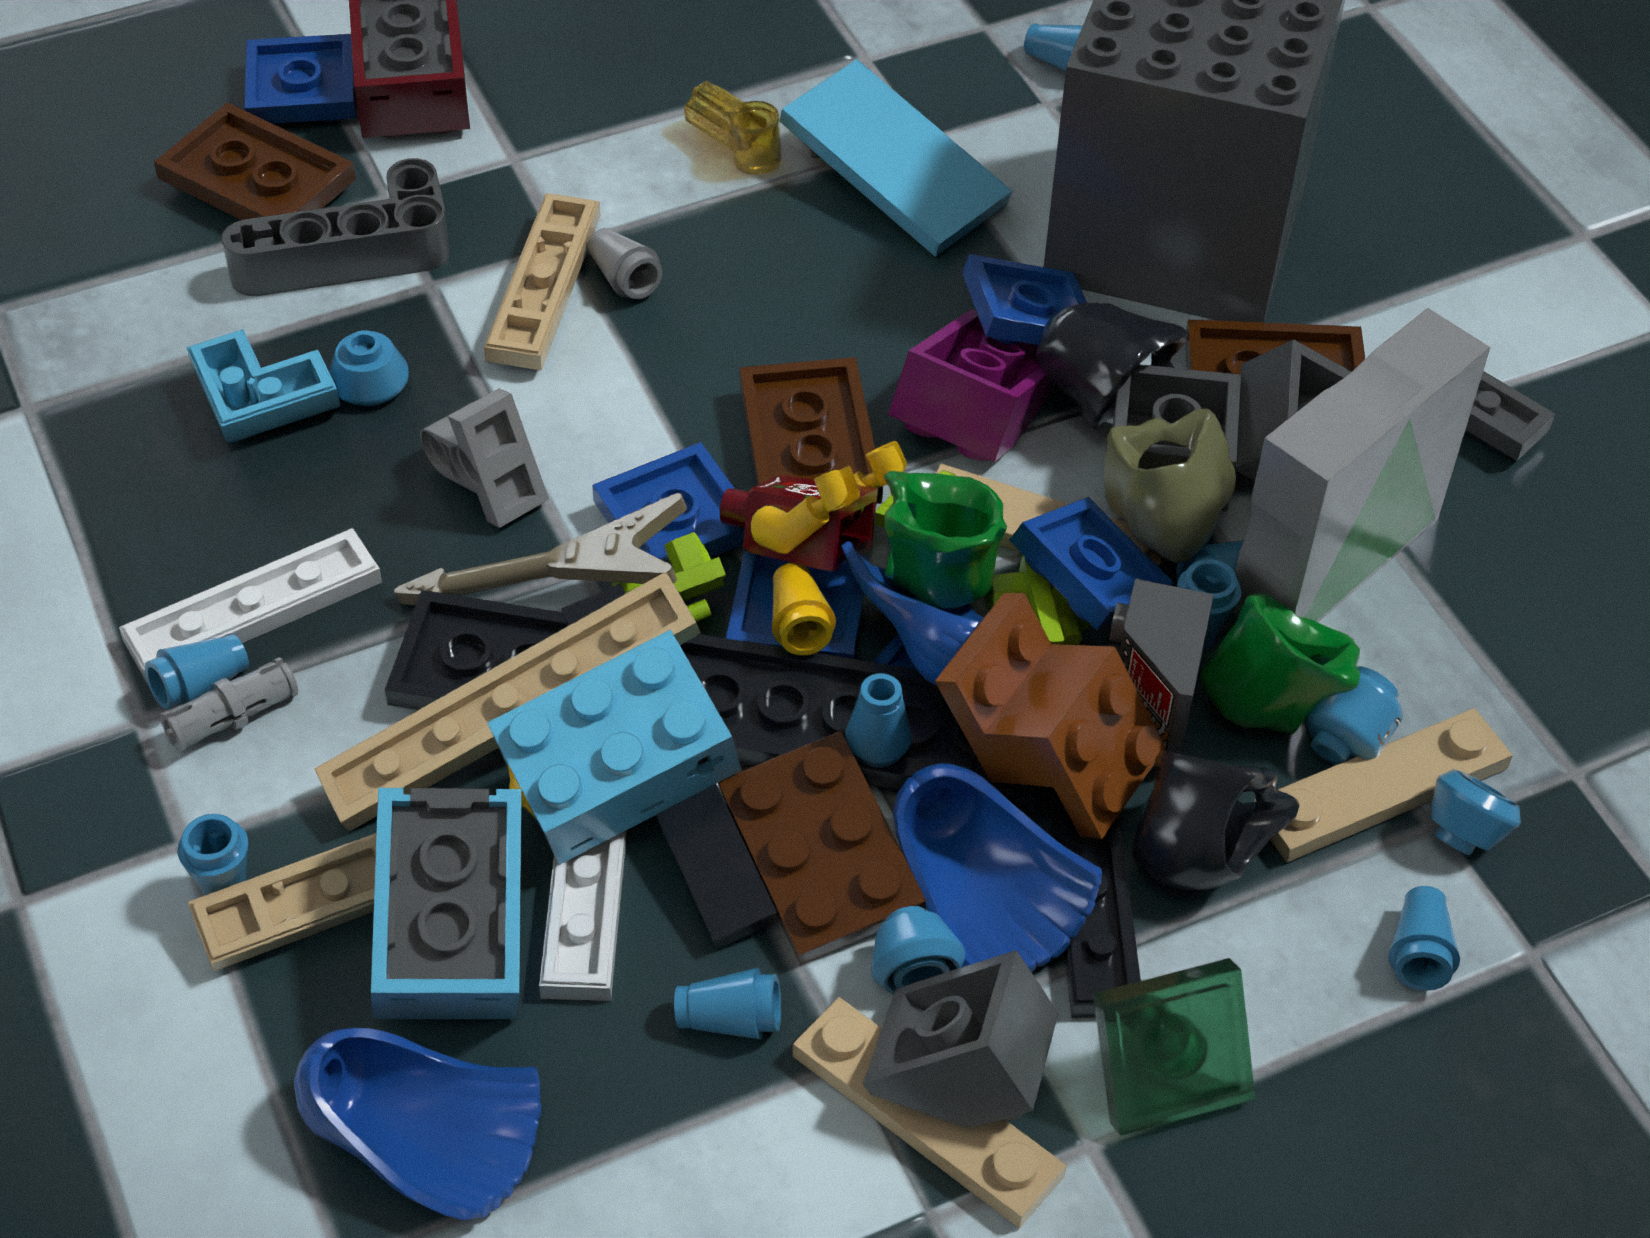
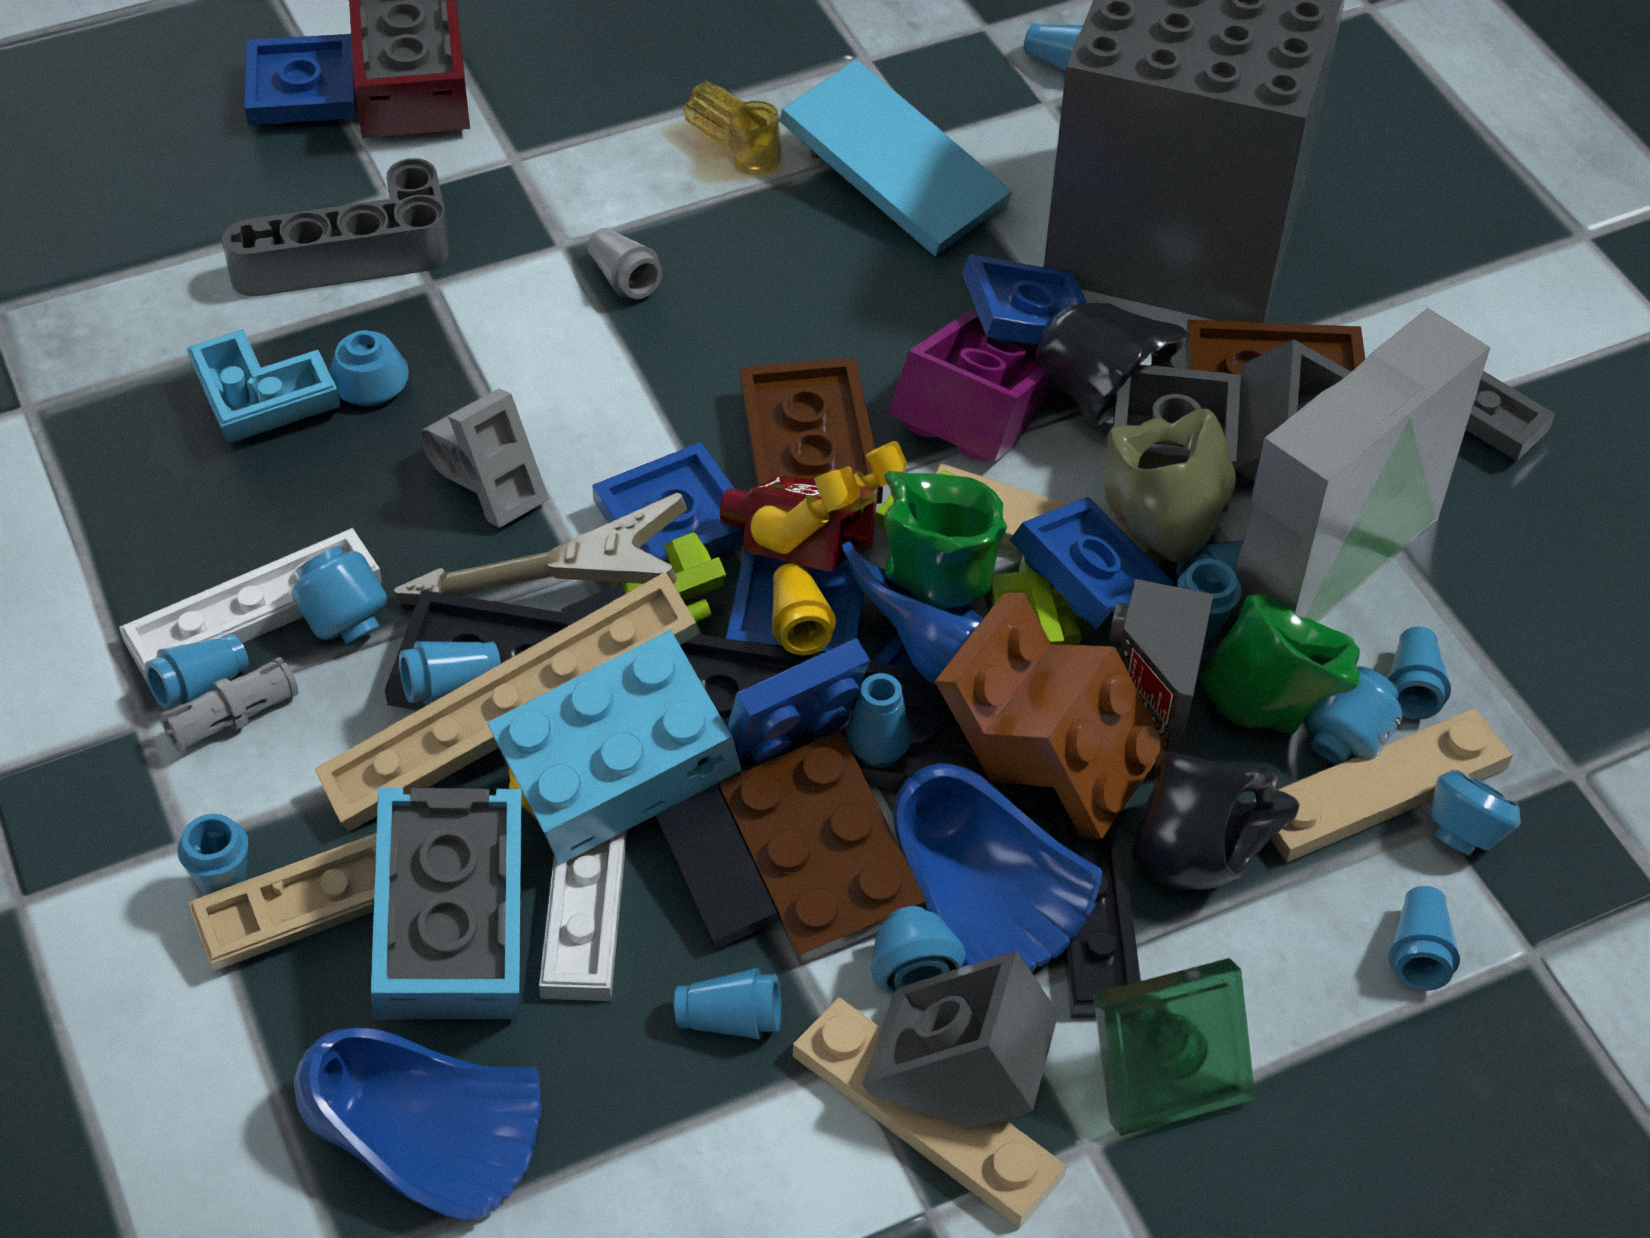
reddish brown plate [154,102,356,220] -> none
tan plate [484,193,601,371] -> none
none -> dark azure head [291,546,387,645]
none -> dark azure cone [399,641,501,706]
none -> blue plate [727,638,870,766]
none -> dark azure cone [1387,626,1451,719]

